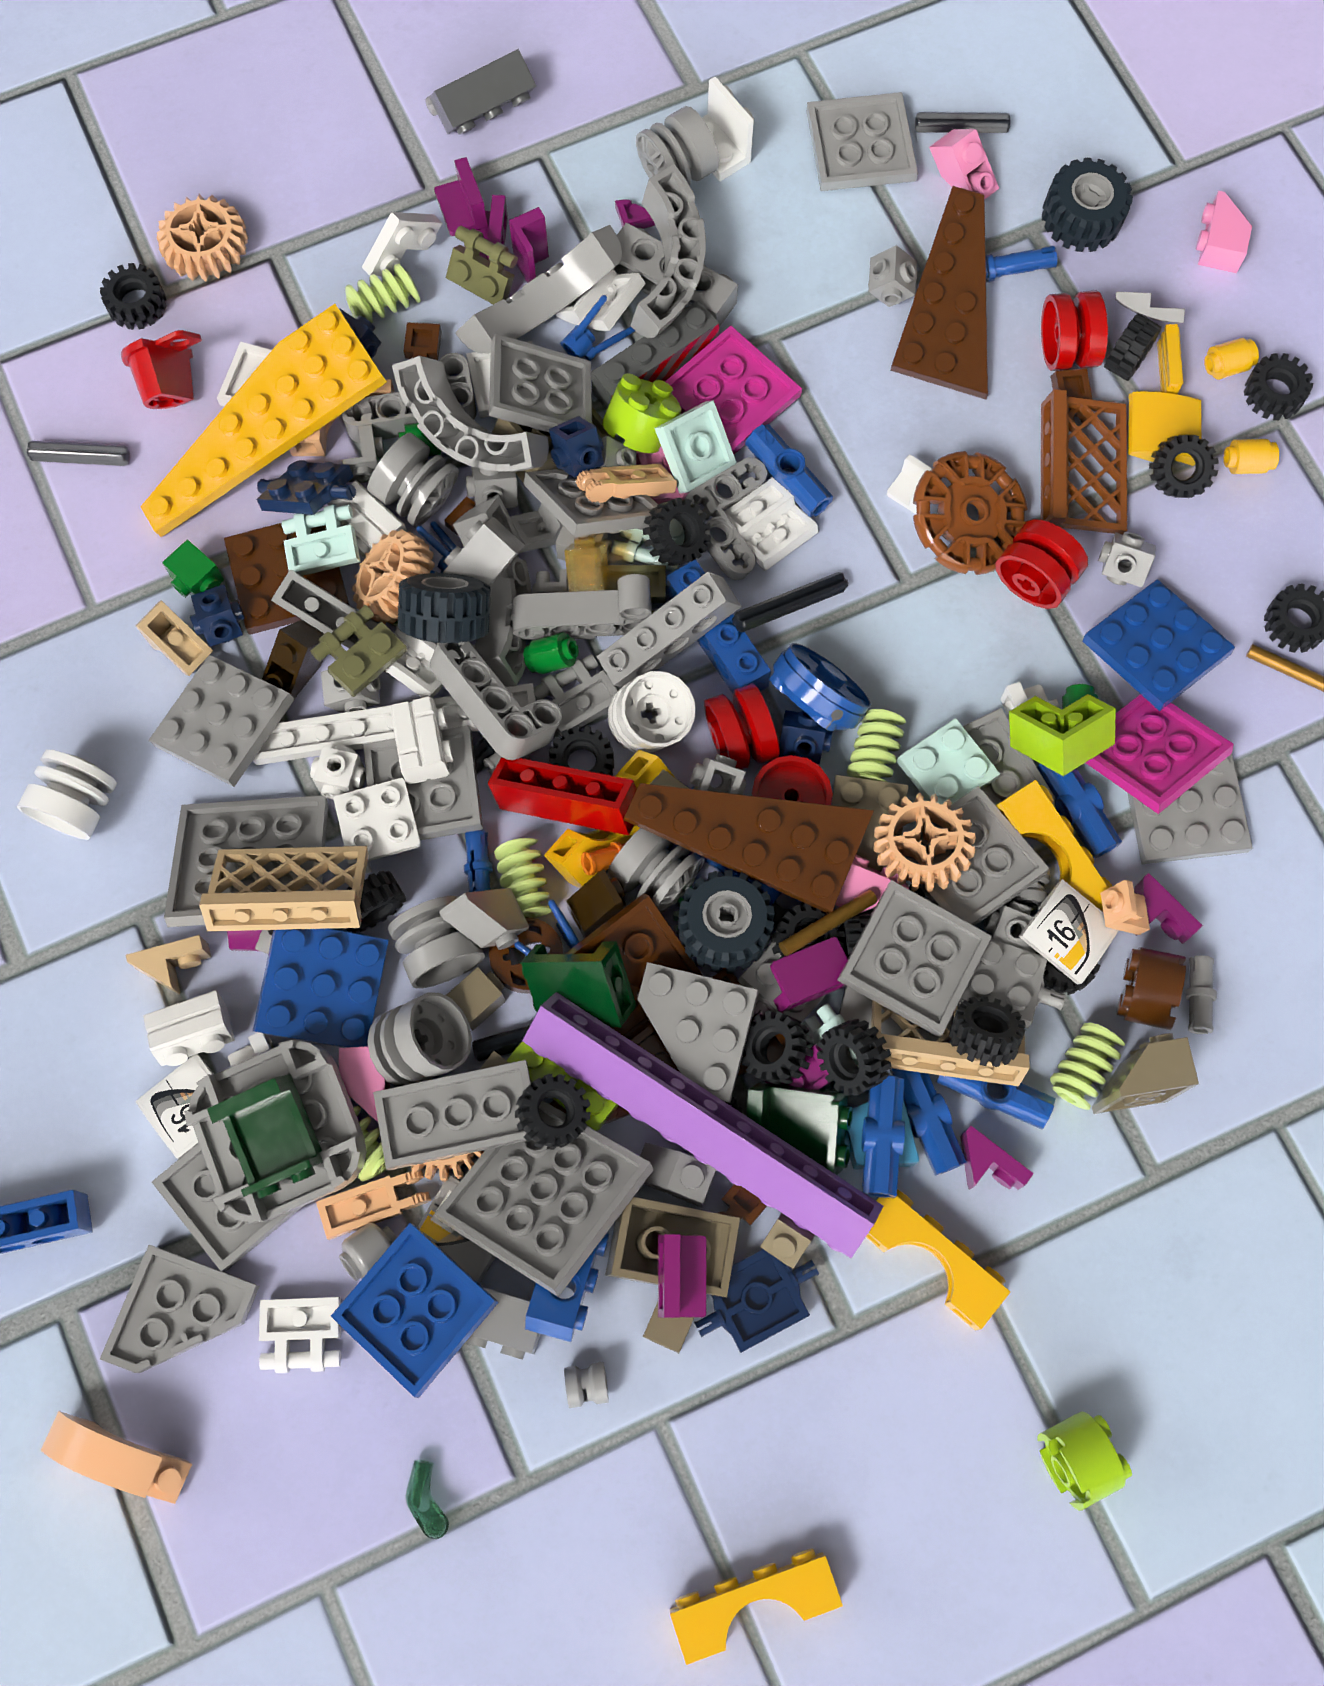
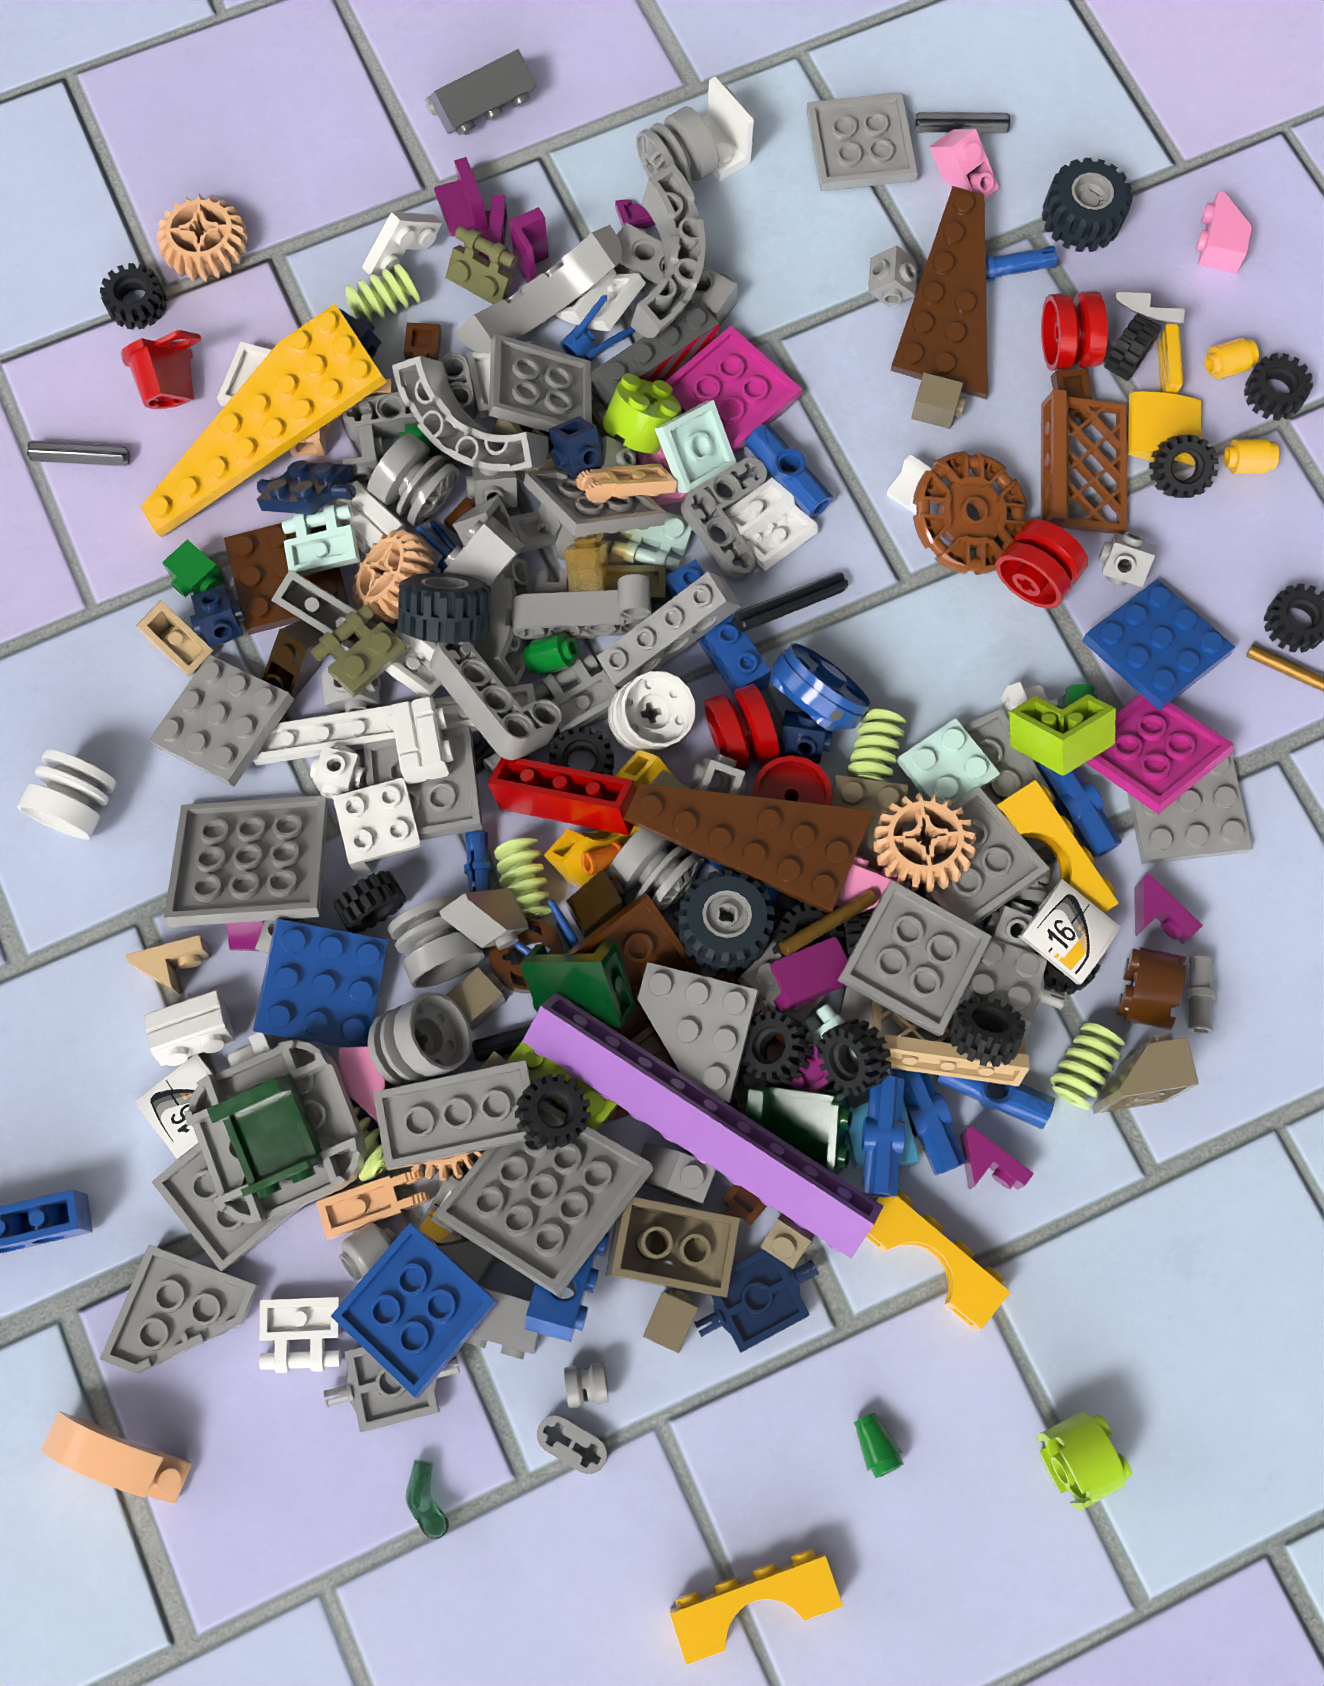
tan fence [199,846,369,931] -> none
black tyre [643,498,711,566] -> none
magenta panel [658,1234,706,1318] -> none
light nougat bracket [1101,880,1150,935] -> none
none -> light grey plate [324,1347,460,1432]
none -> light grey beam [537,1415,608,1474]
none -> green cone [854,1413,904,1479]
none -> dark tan brick [911,373,966,429]

